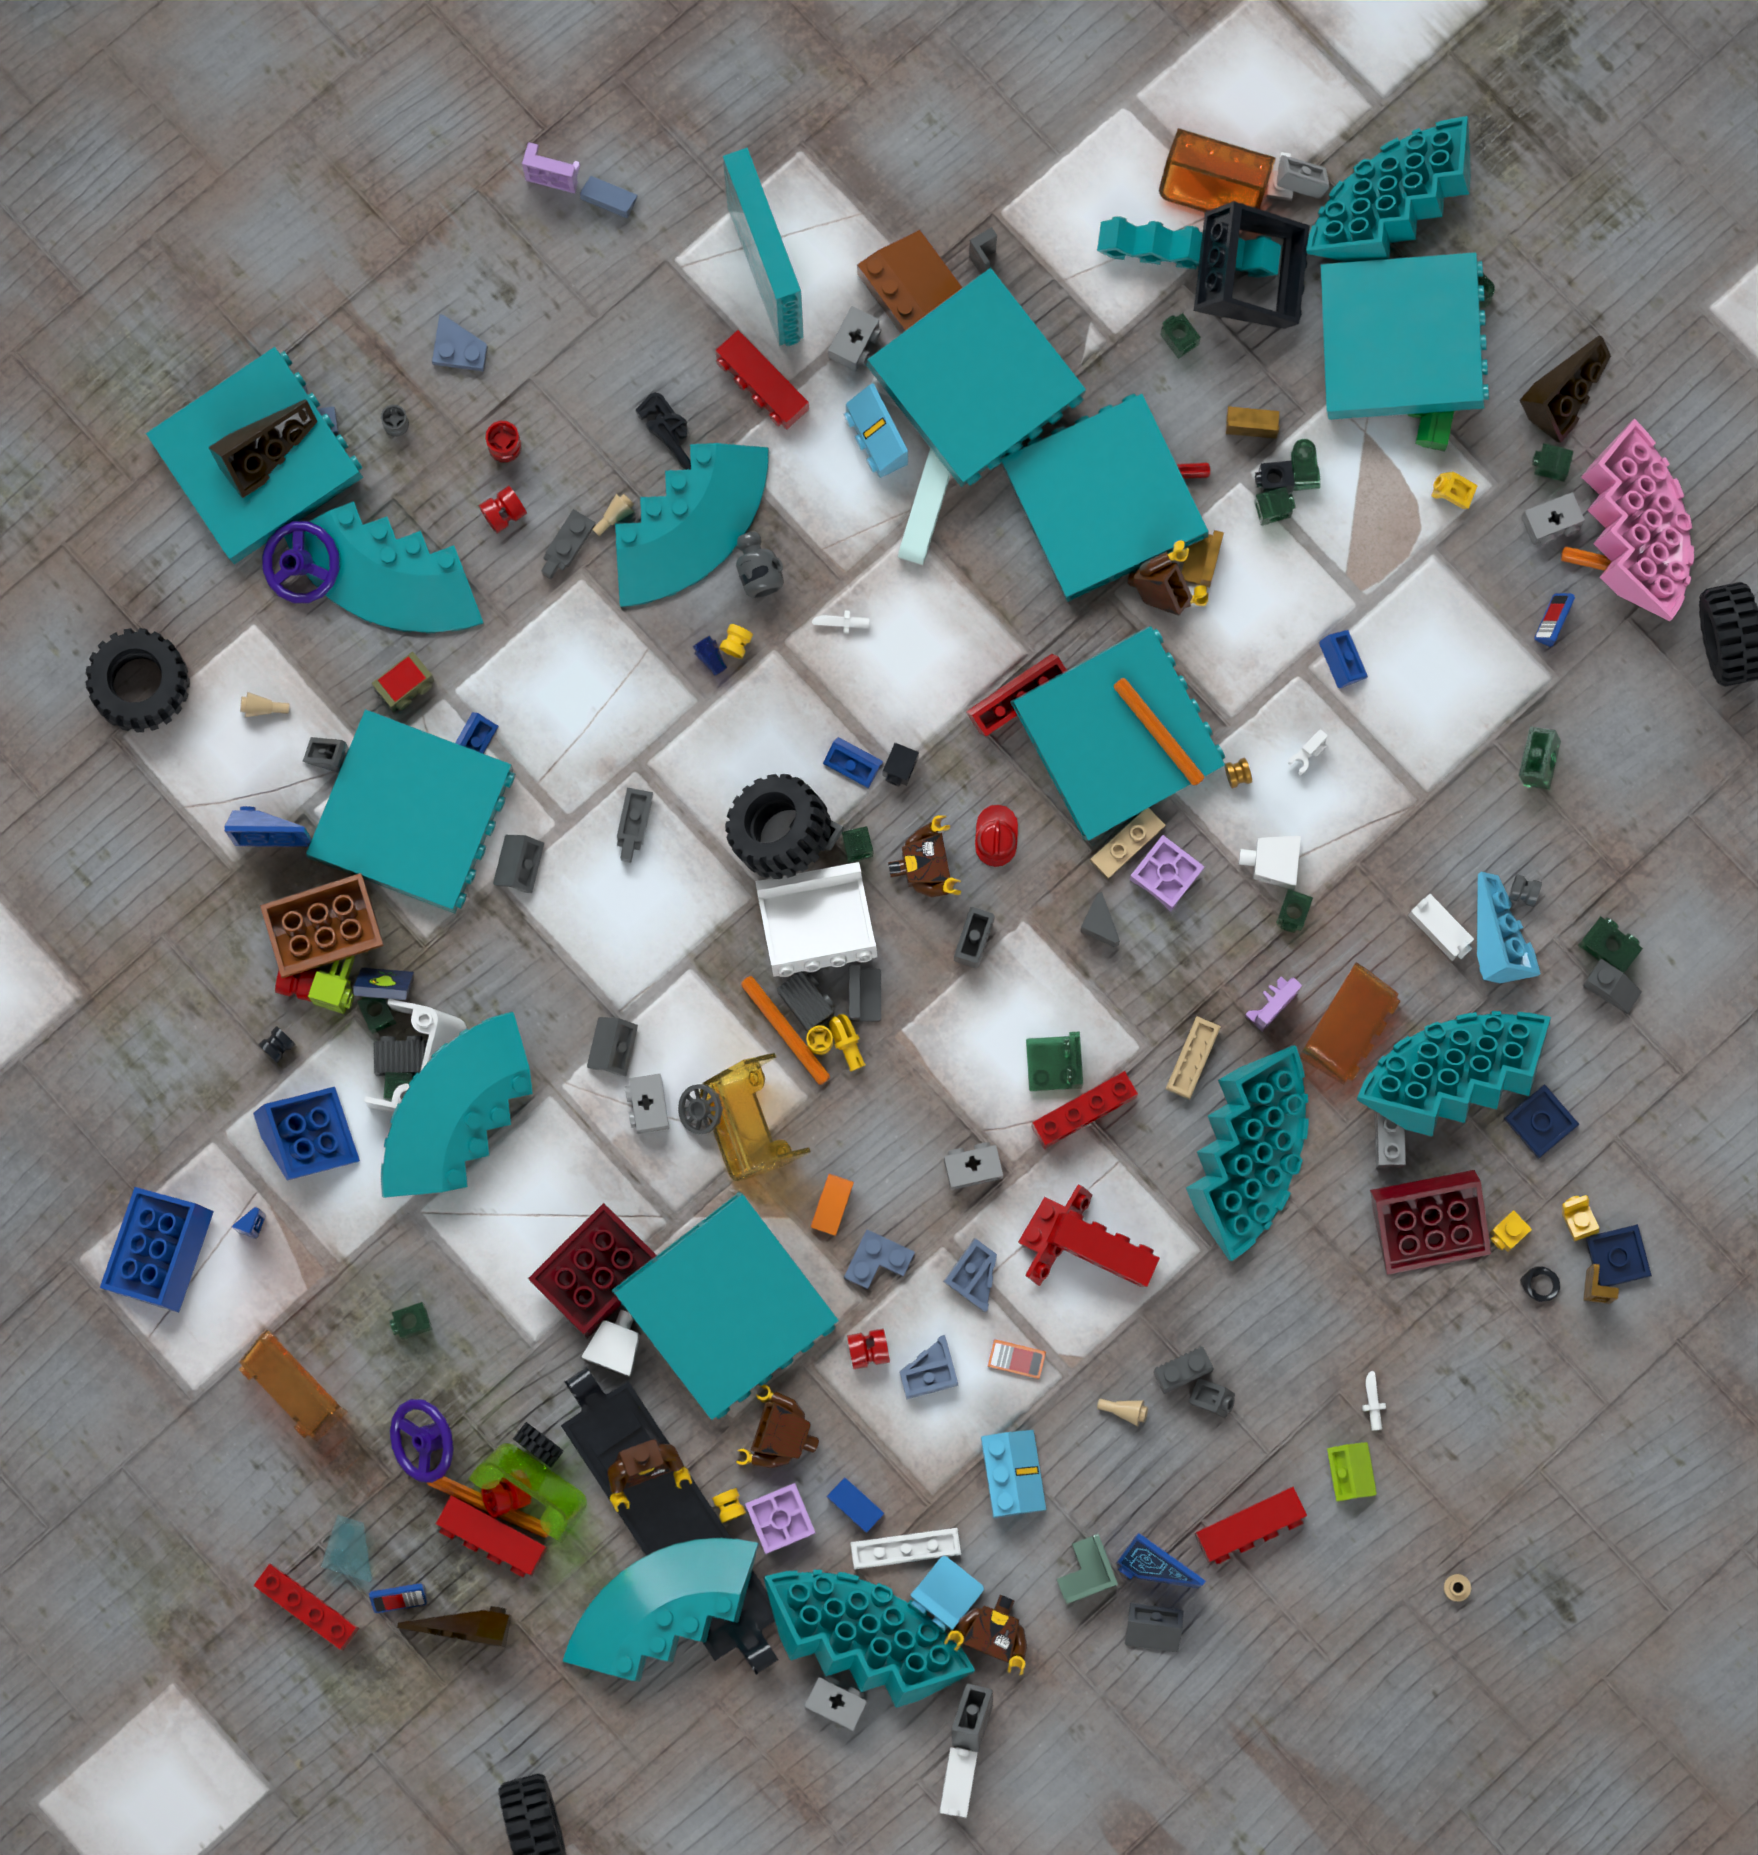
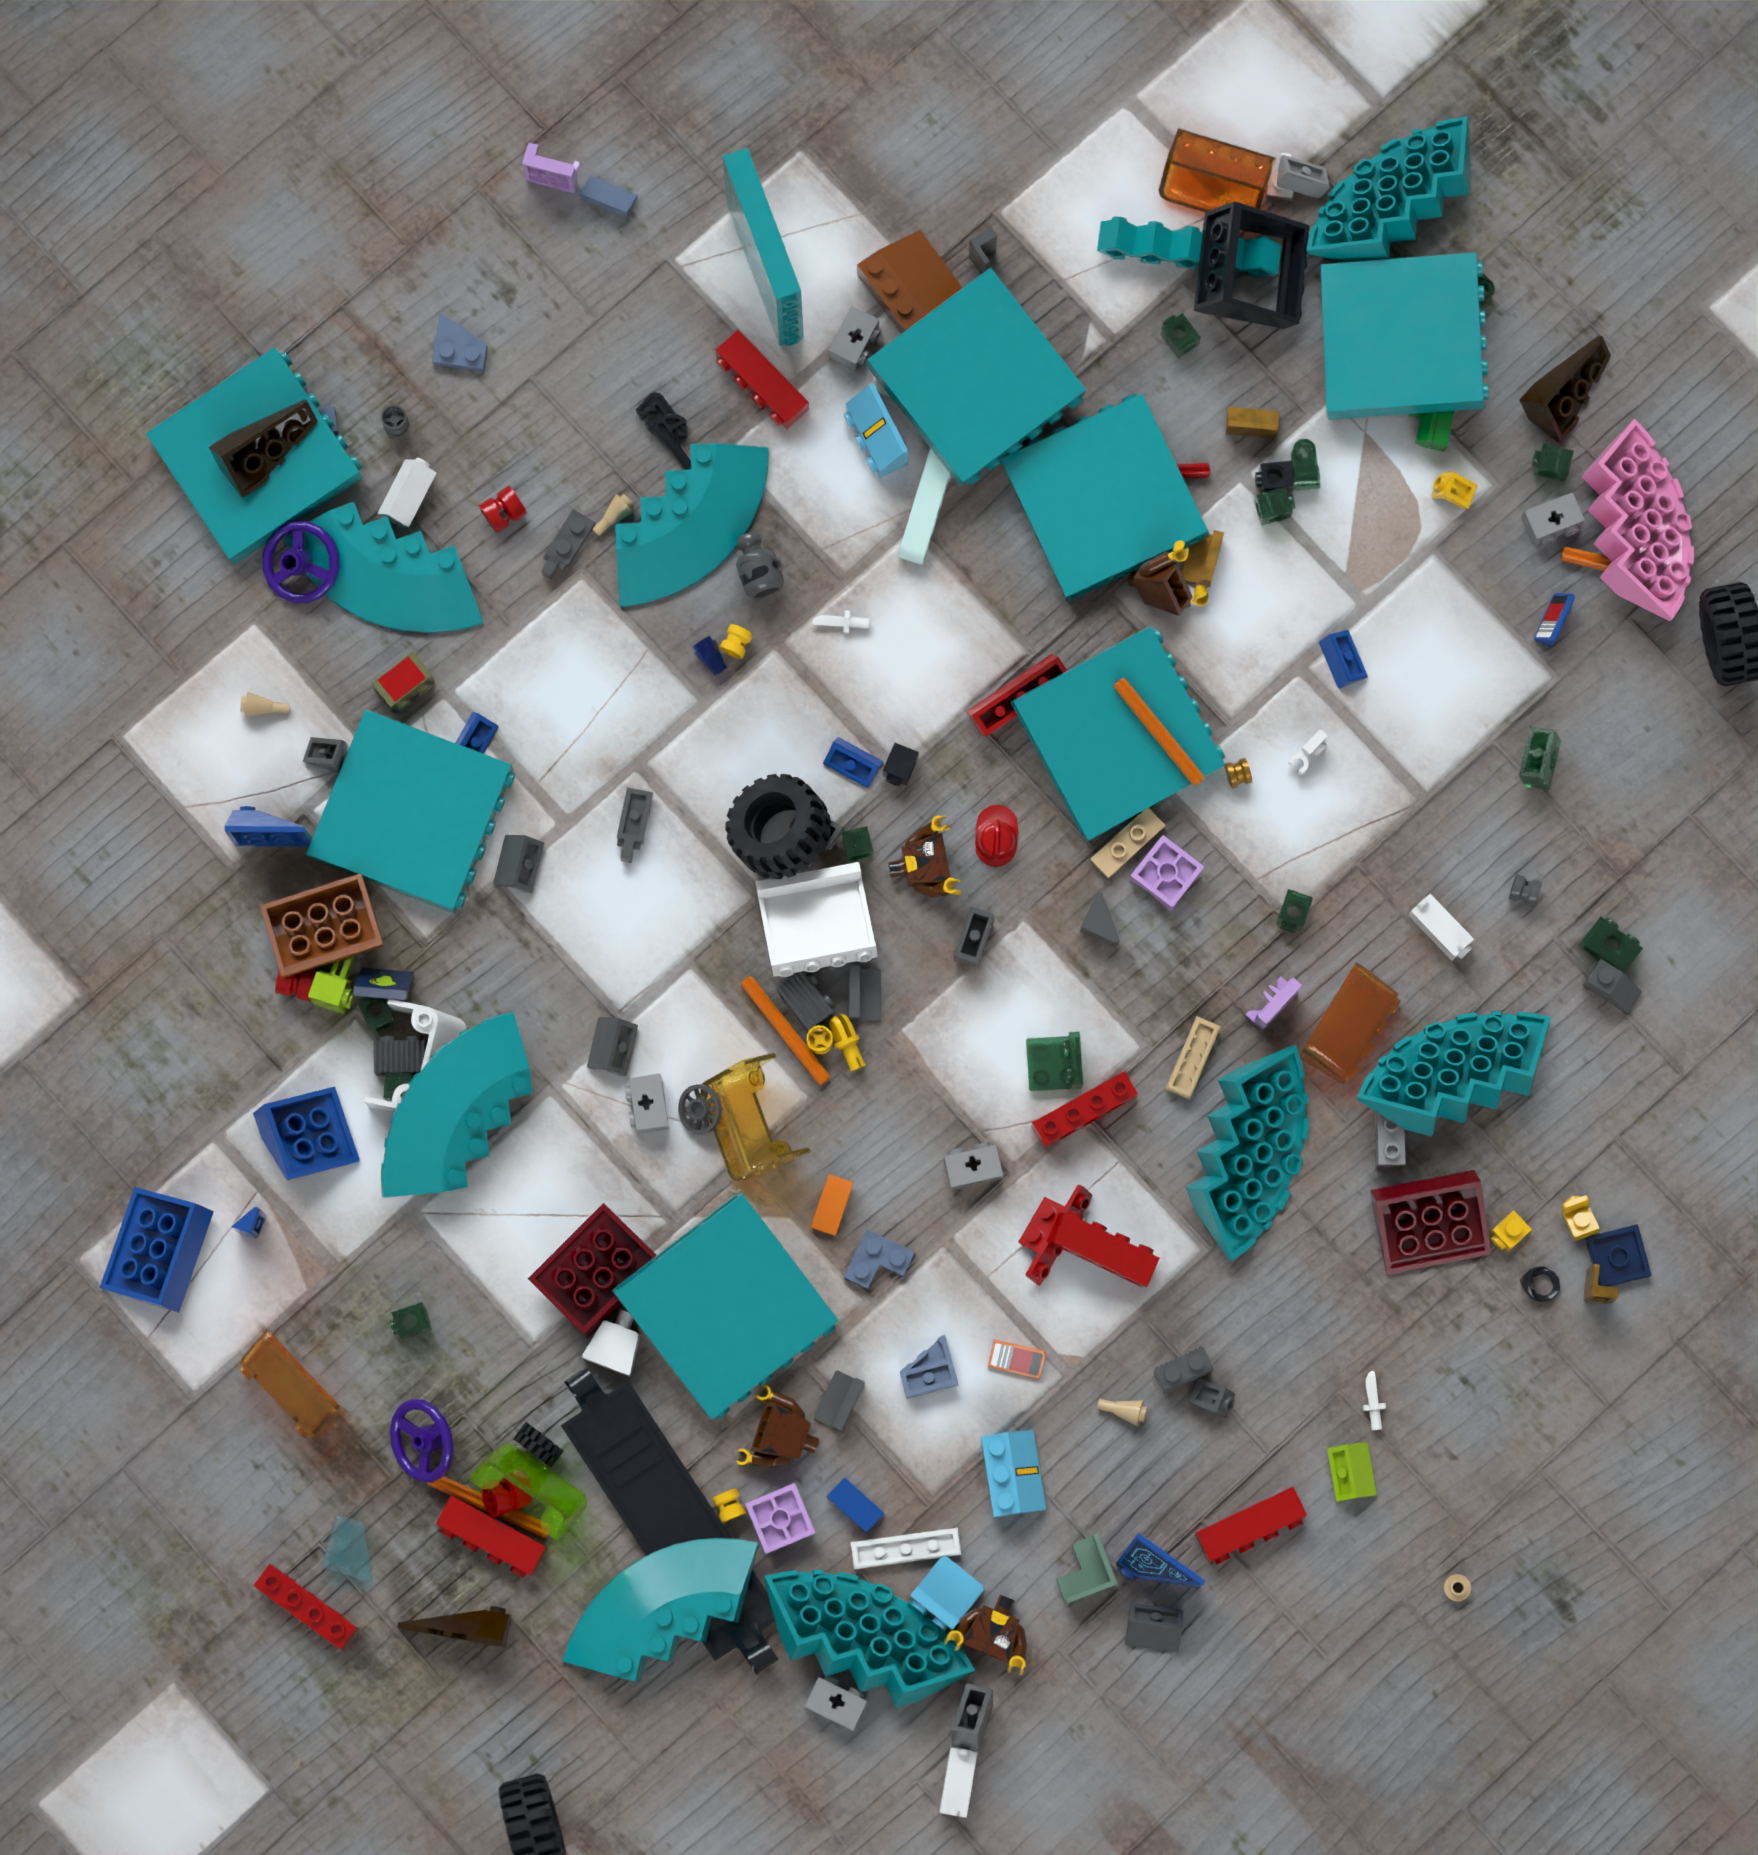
black tyre [85,628,190,733] -> none
black wheel [258,1026,296,1063] -> none
slope [369,1583,427,1613] -> none
red wheel [485,421,522,463] -> none
reddish brown torso [608,1439,692,1512] -> none
red wheel [847,1328,890,1370] -> none
sand blue wing [943,1238,997,1312] -> none
white torso [1239,836,1301,890] -> none
medium azure wedge [1477,872,1541,983] -> none
dark blue tile [1504,1084,1579,1159] -> none
none -> white brick [377,458,436,527]
none -> dark grey panel [814,1370,865,1432]

